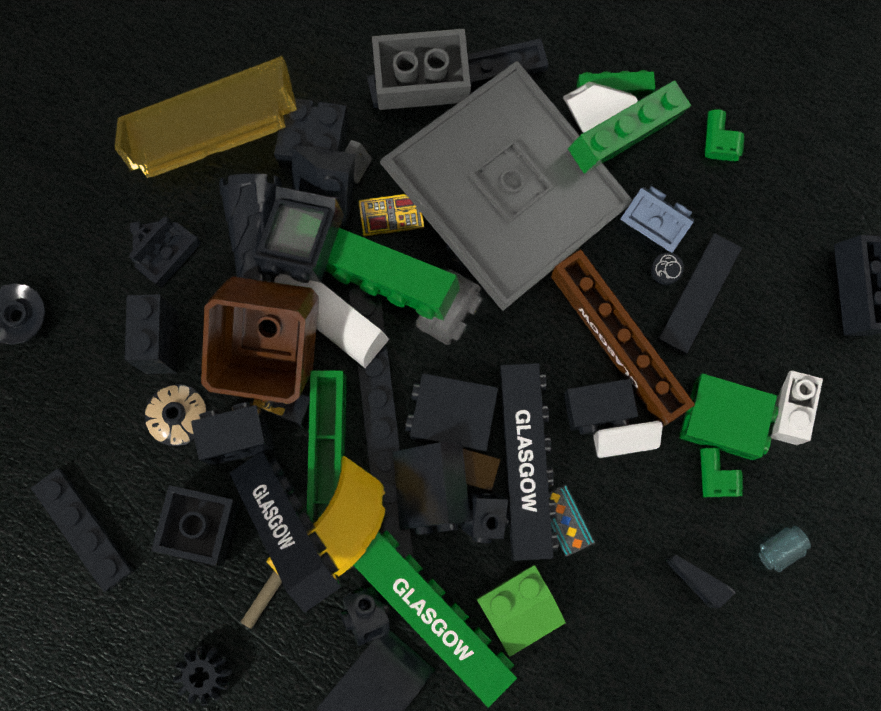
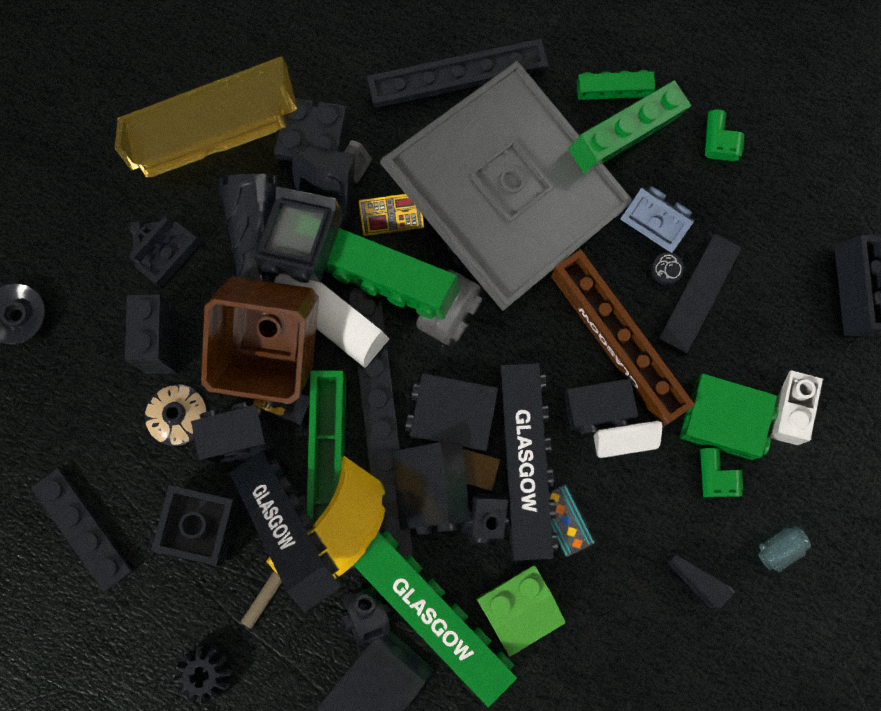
dark grey brick [372,29,471,110] -> none
white slope [563,82,638,133] -> none

